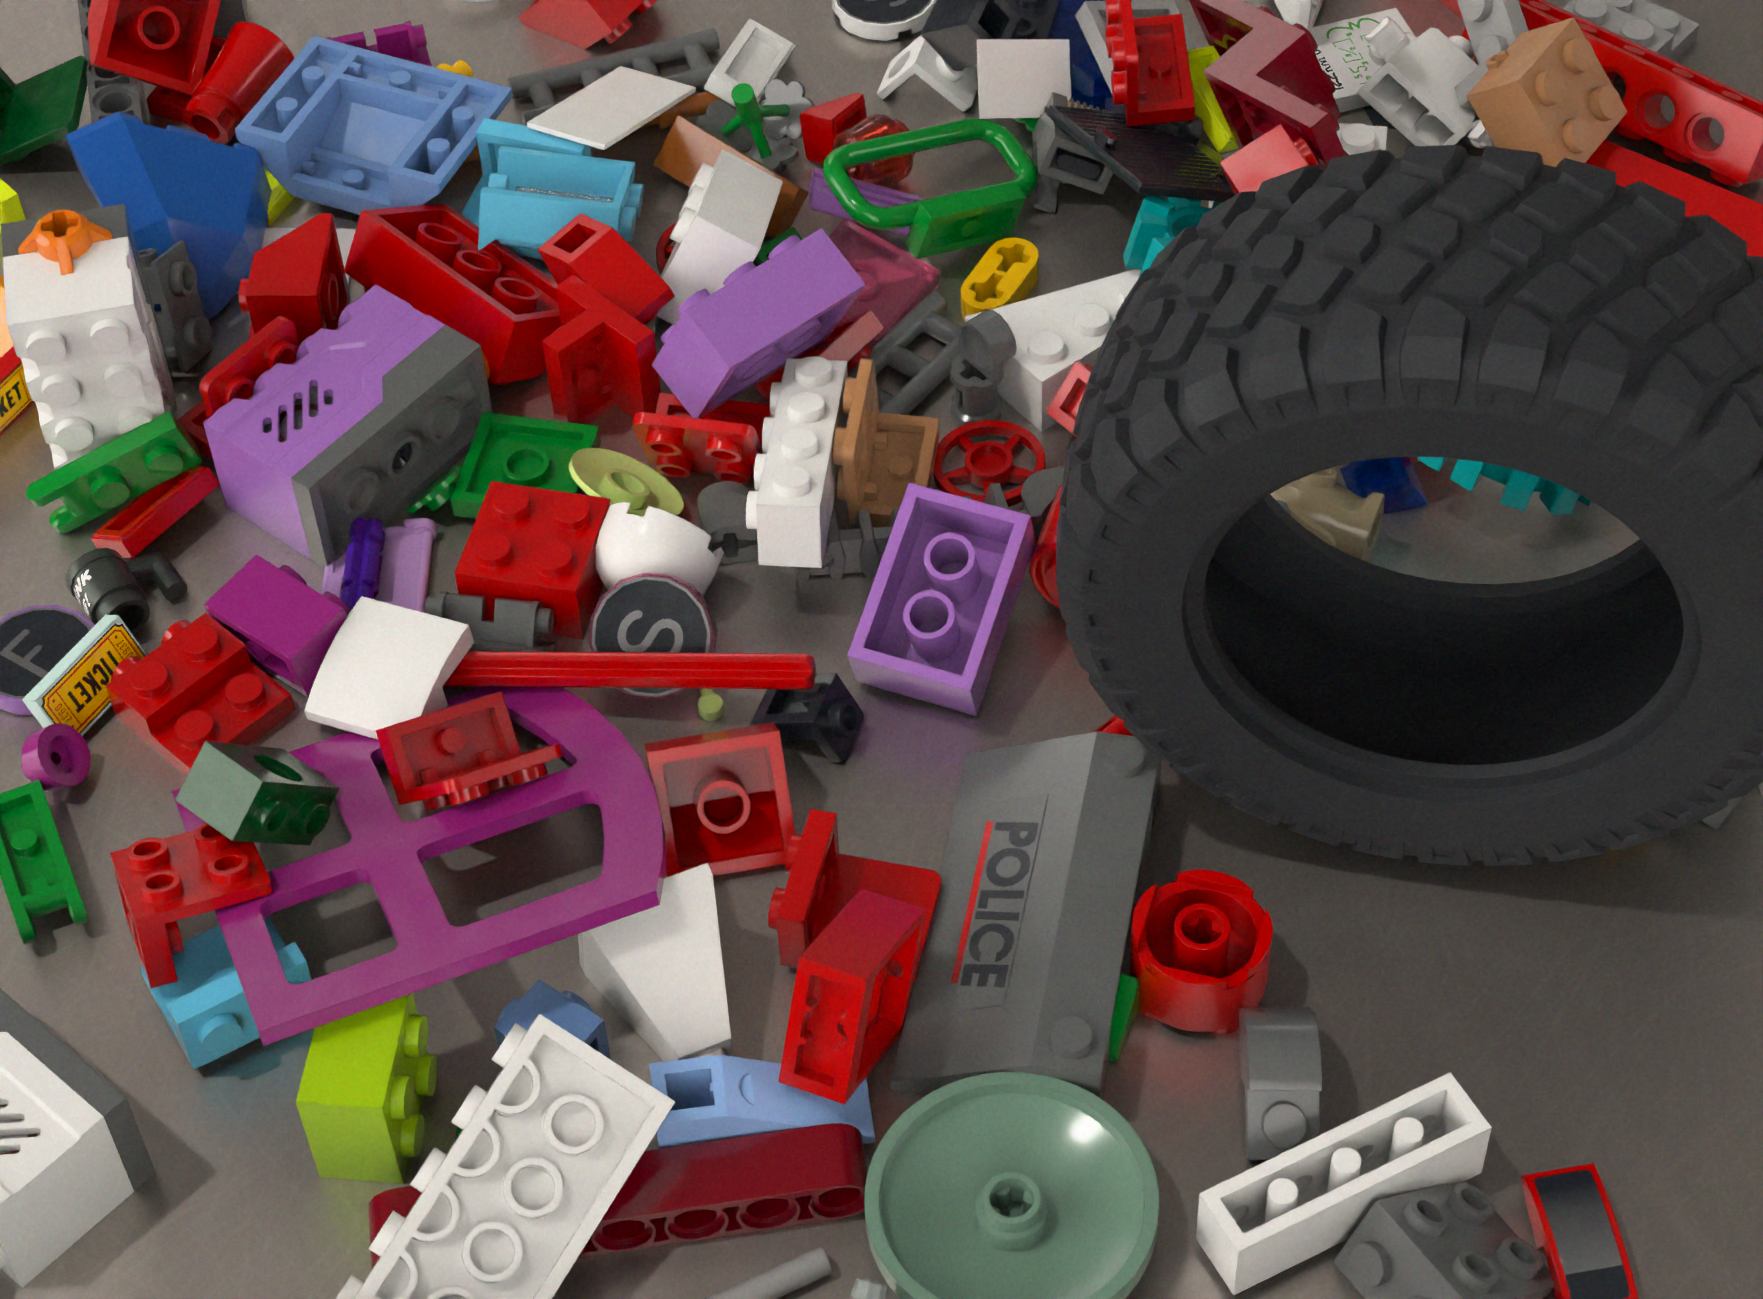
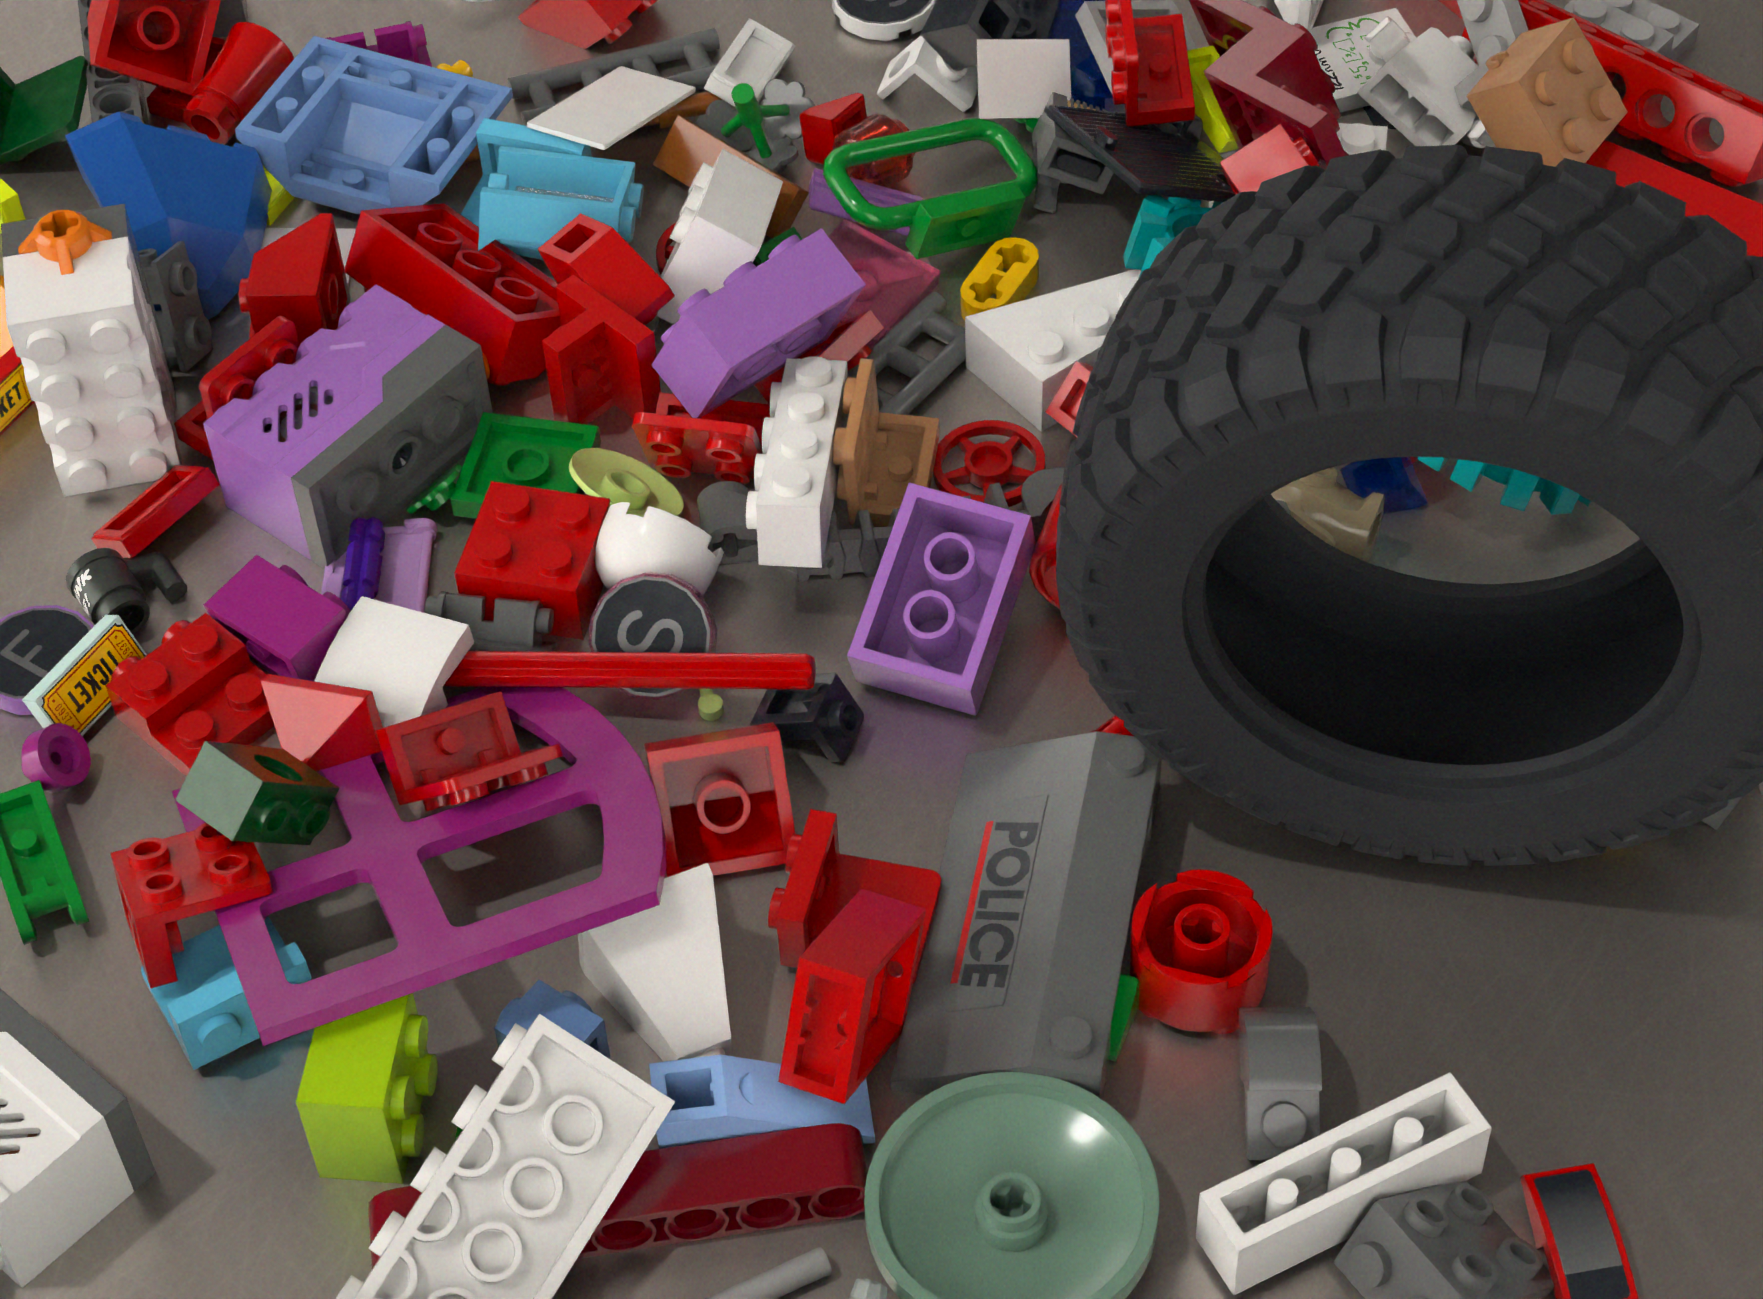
green hinge [26,410,203,534] -> none
dark grey connector [950,309,1017,426] -> none
none -> slope [261,674,383,772]

